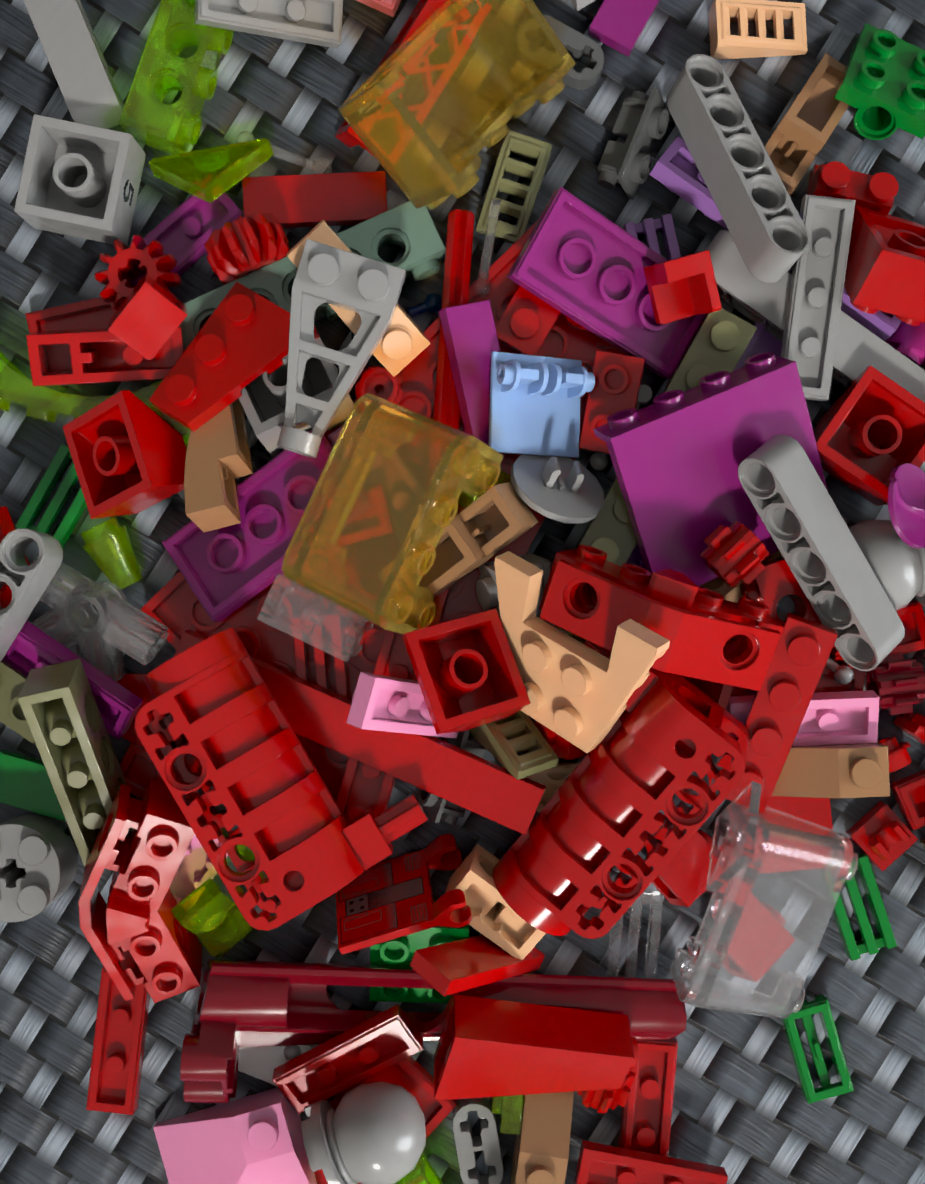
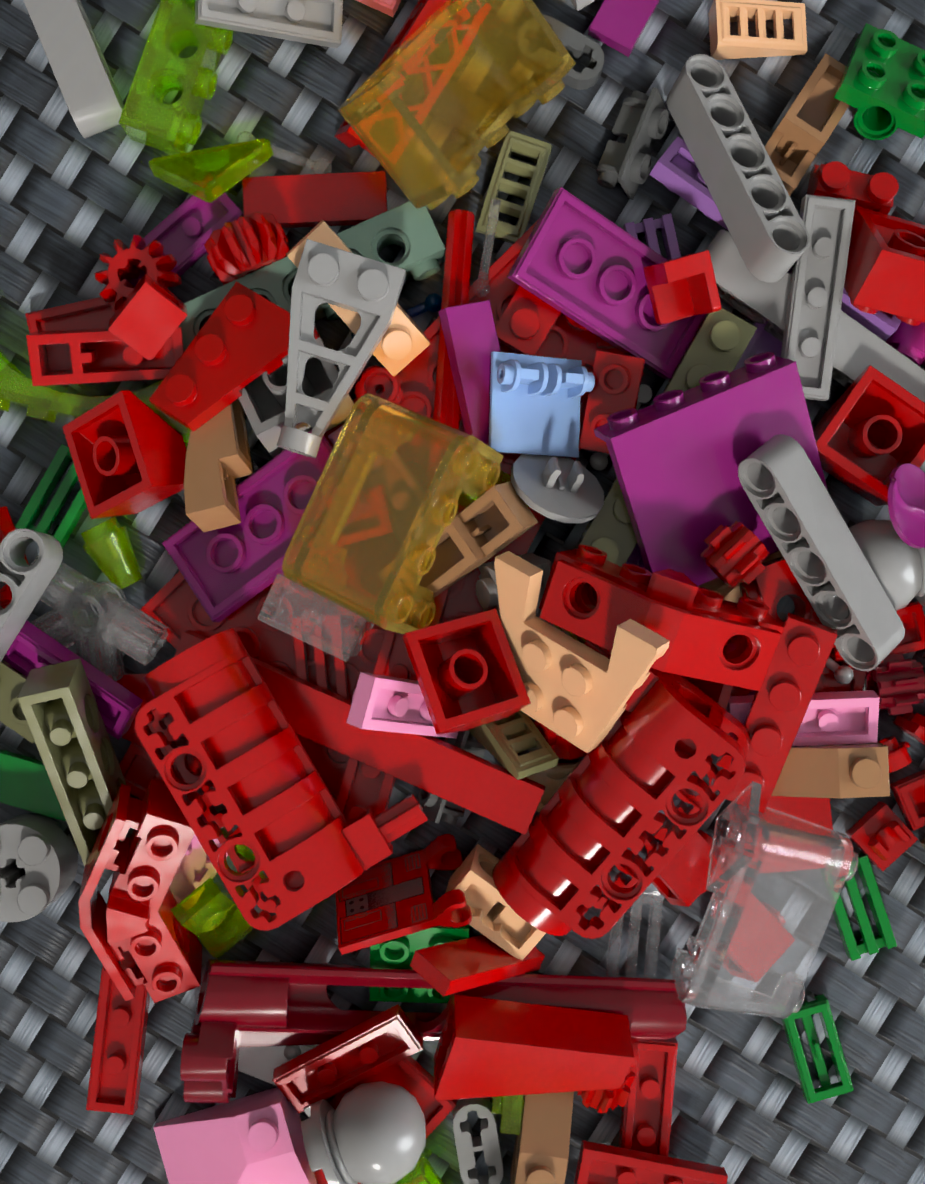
light grey brick [14,114,146,246] -> none

